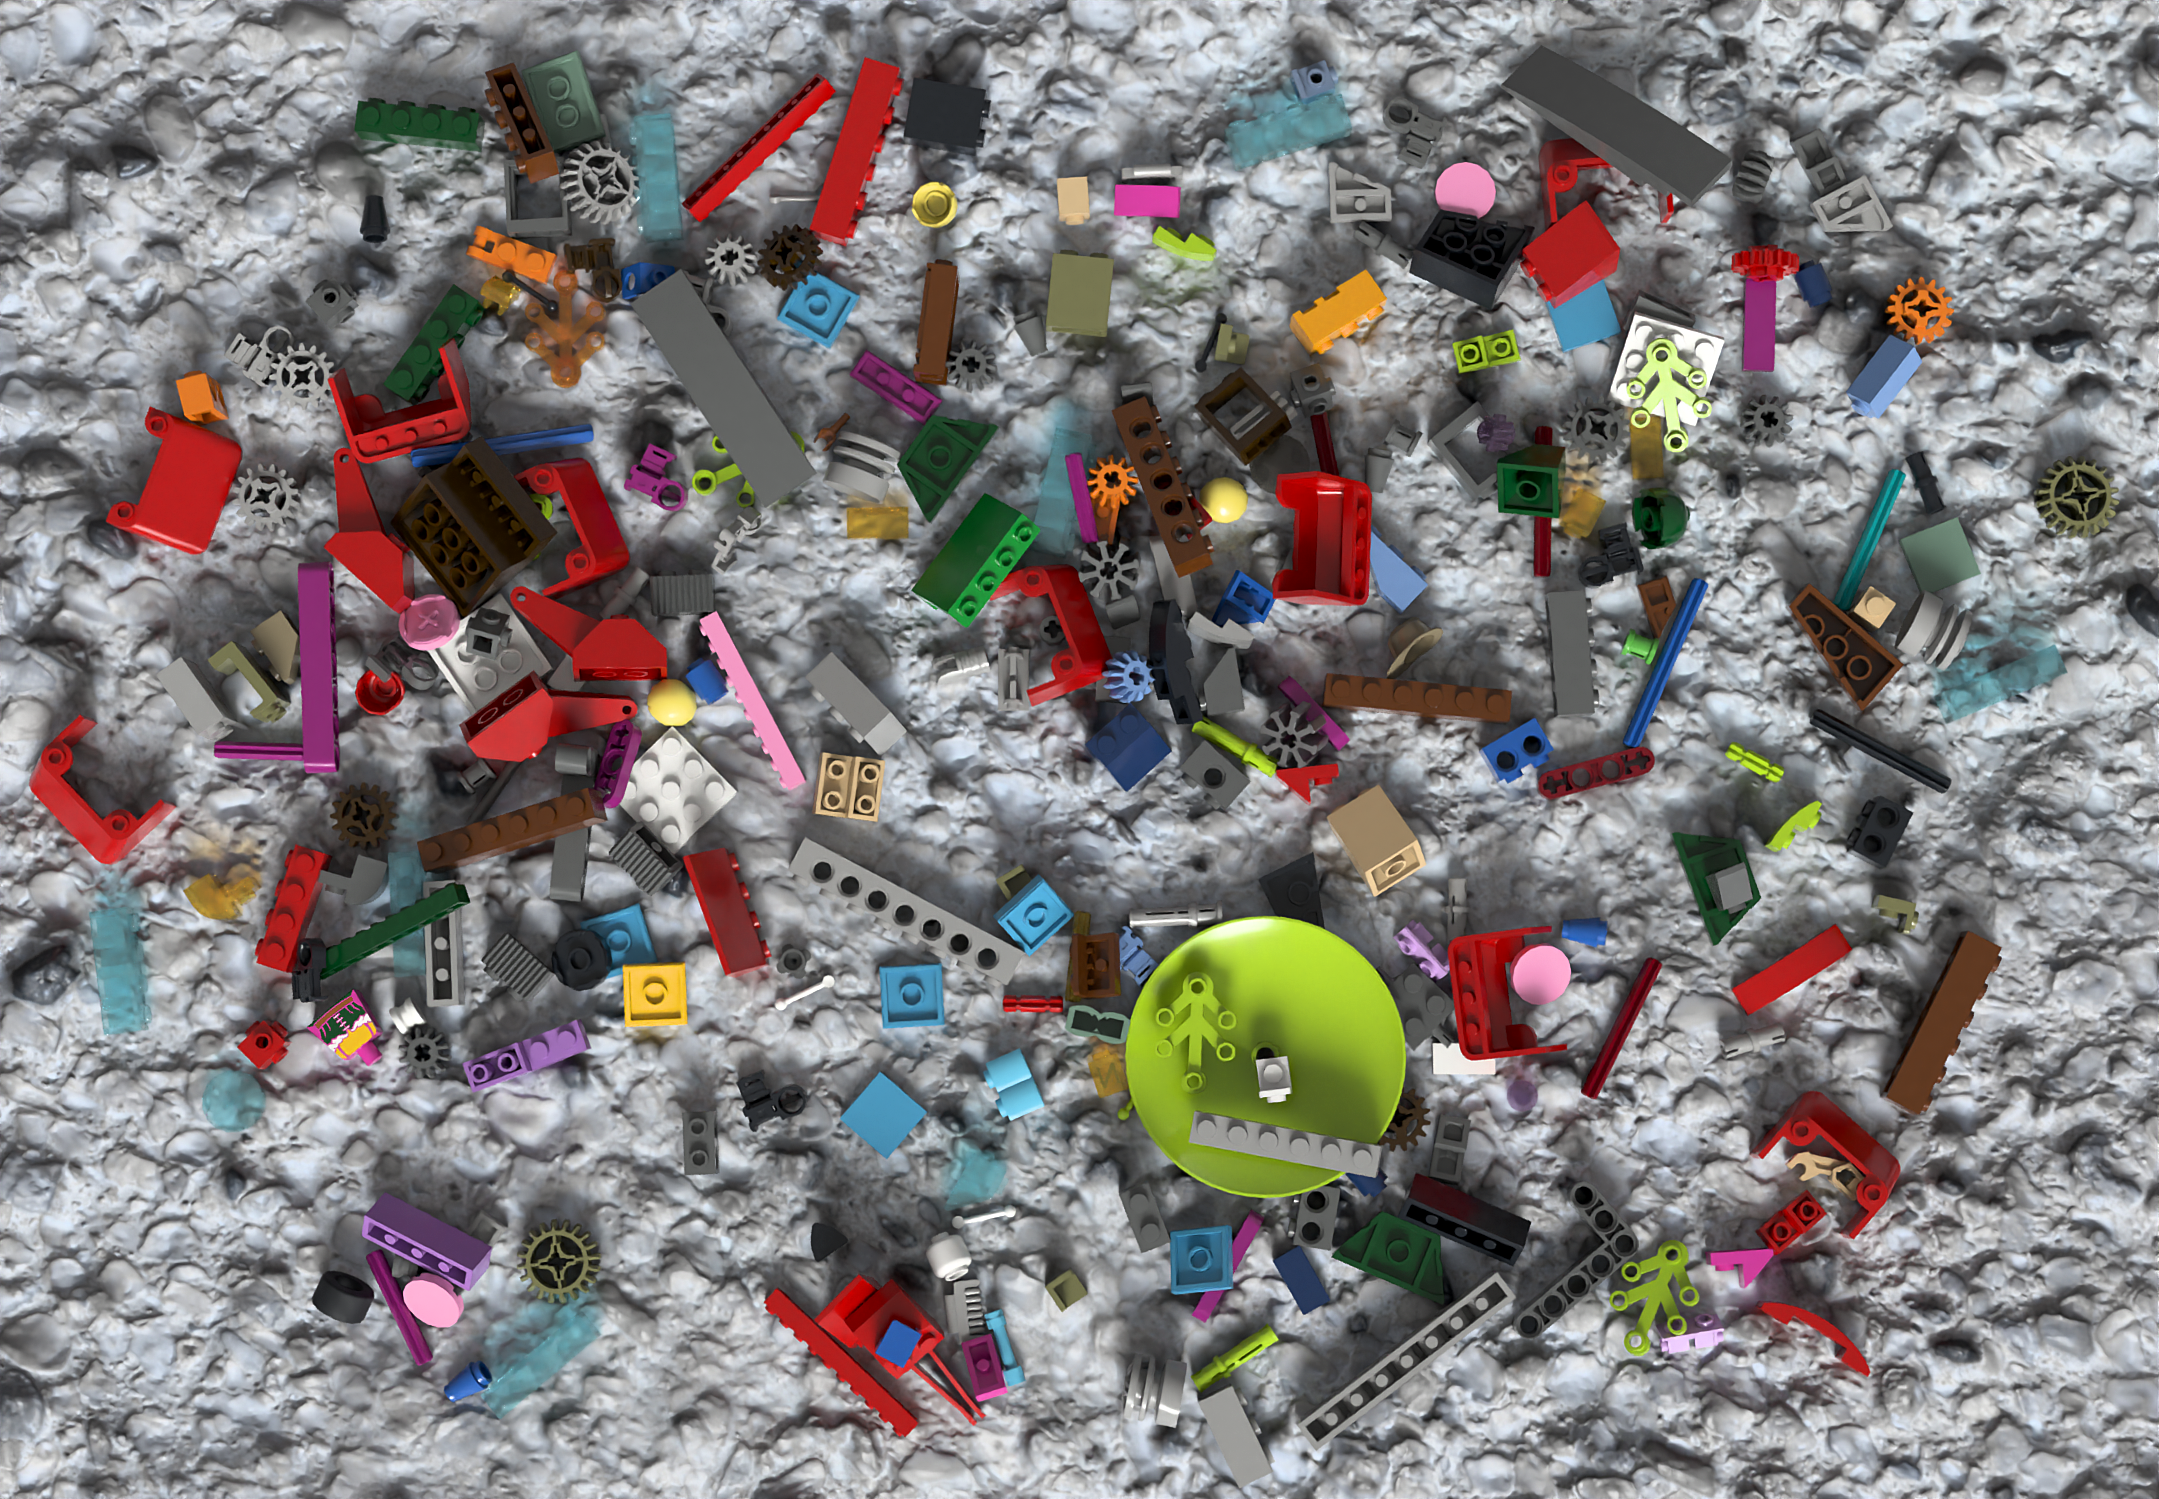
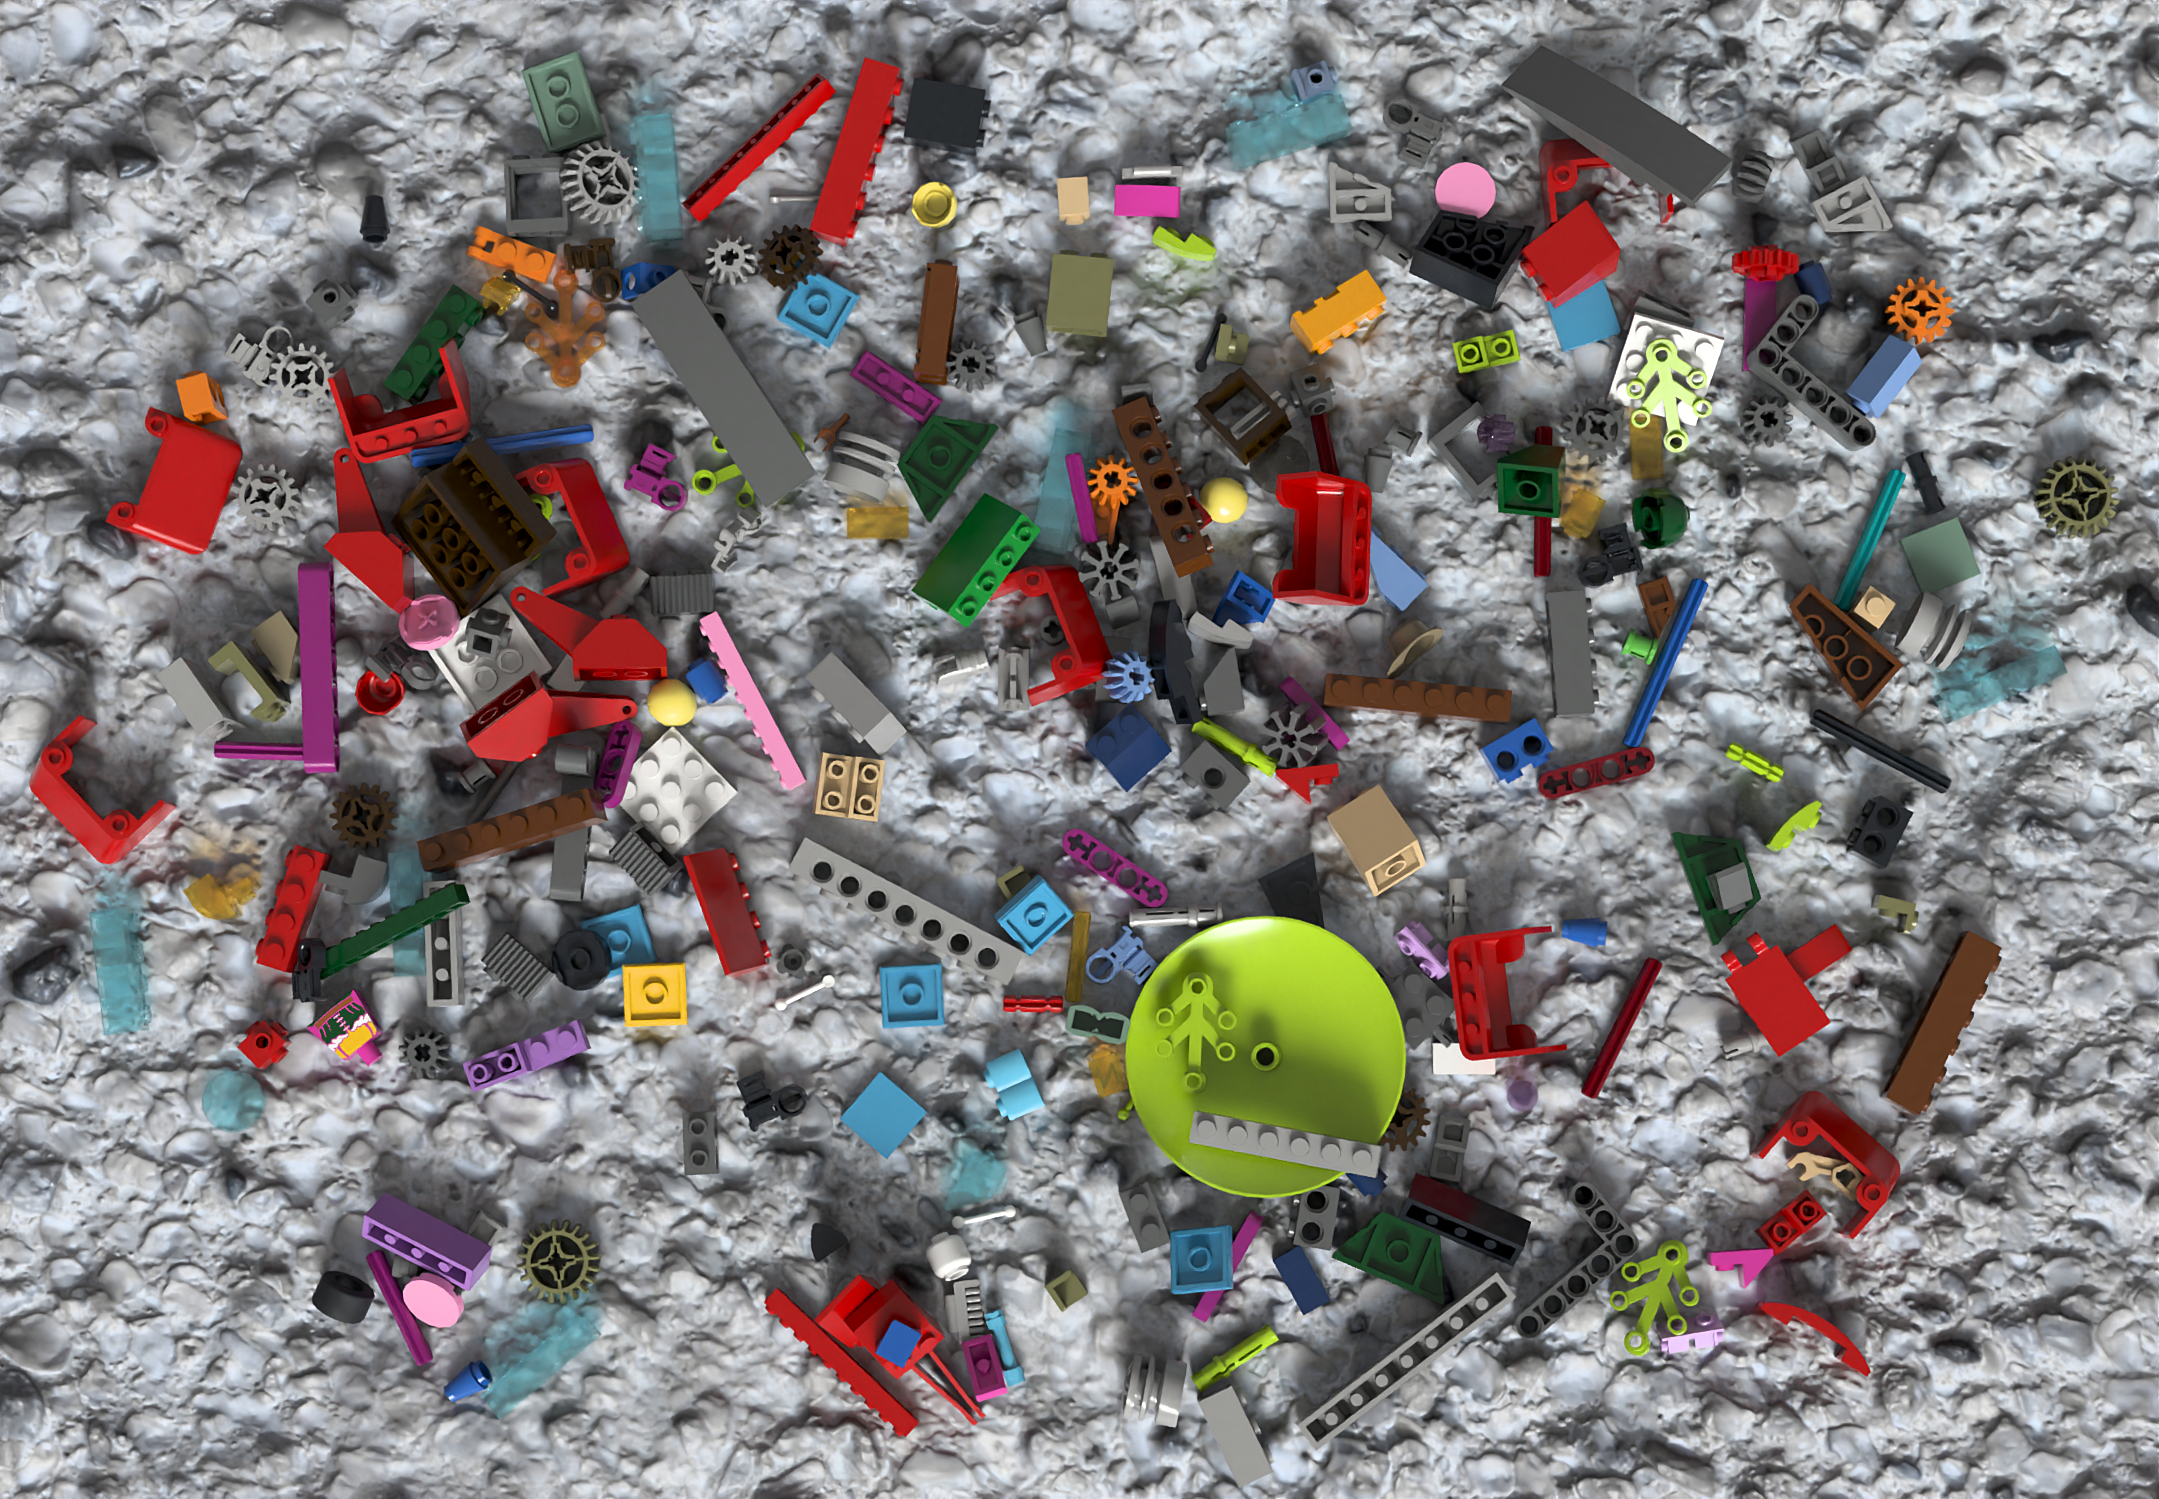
dark green brick [354,98,485,152] -> none
white wheel [389,997,427,1036] -> none
reddish brown brick [484,62,559,184] -> none
reddish brown bracket [1069,932,1121,1000] -> none
white bracket [1256,1056,1293,1103] -> none
bright pink tile [1510,943,1571,1005] -> none
none -> magenta beam [1062,829,1167,908]
none -> red tile [1720,932,1831,1057]
none -> dark grey beam [1746,294,1876,451]

